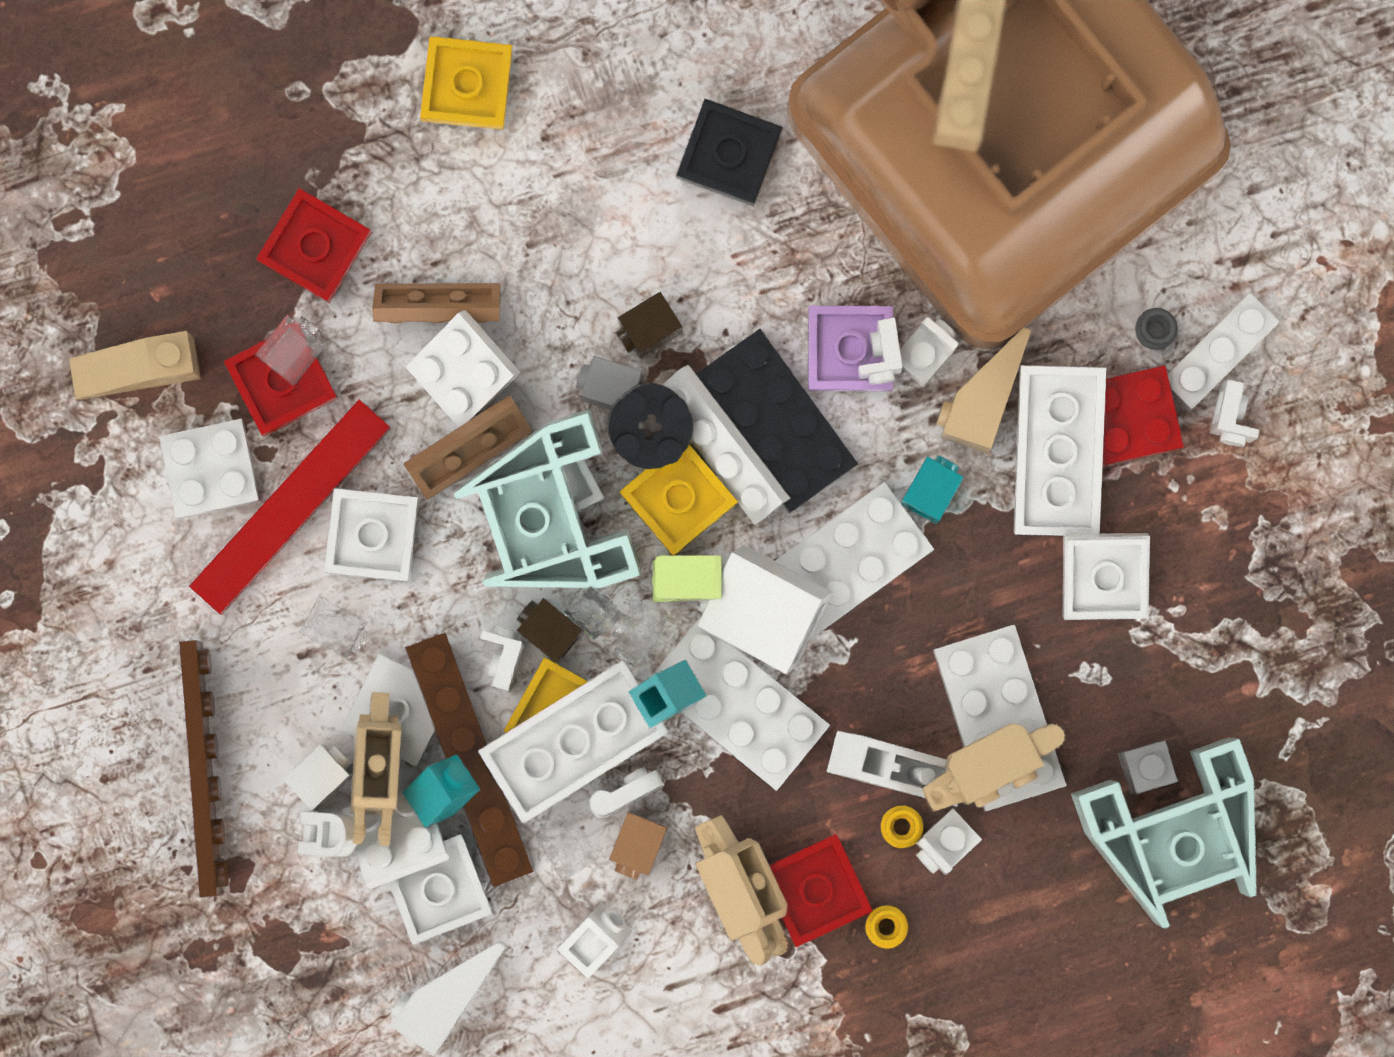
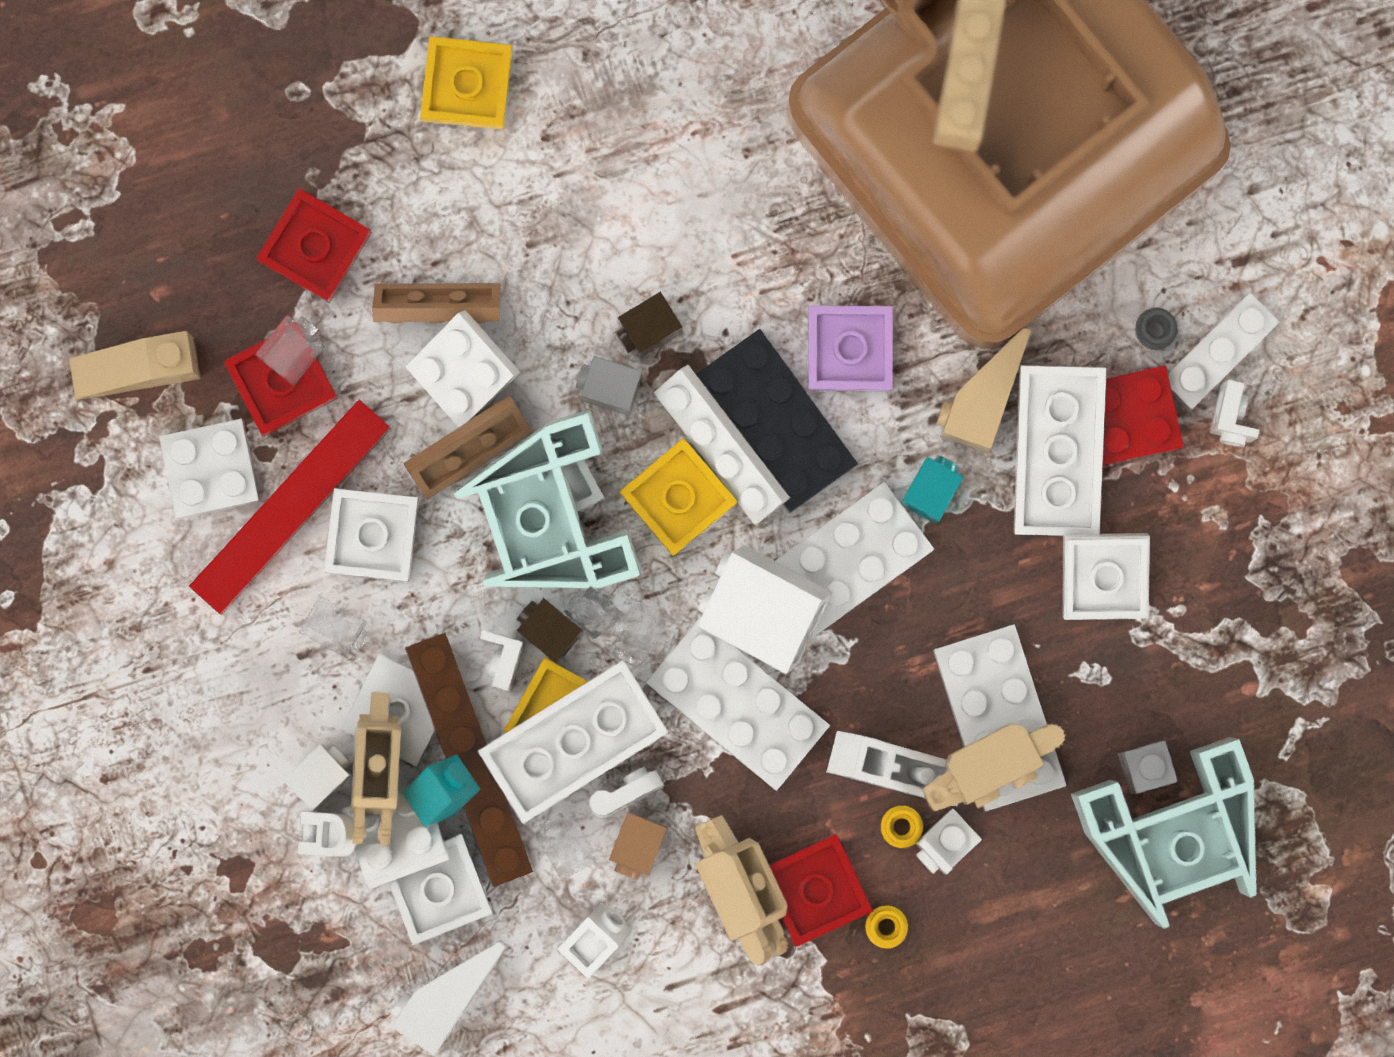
reddish brown plate [179,640,229,898] -> none
black plate [607,383,693,469] -> none
teal brick [628,659,707,729] -> none
yellowish green slope [652,556,722,603] -> none
black plate [676,99,783,207] -> none
white bracket [858,318,903,385] -> none
white bracket [900,317,959,387] -> none

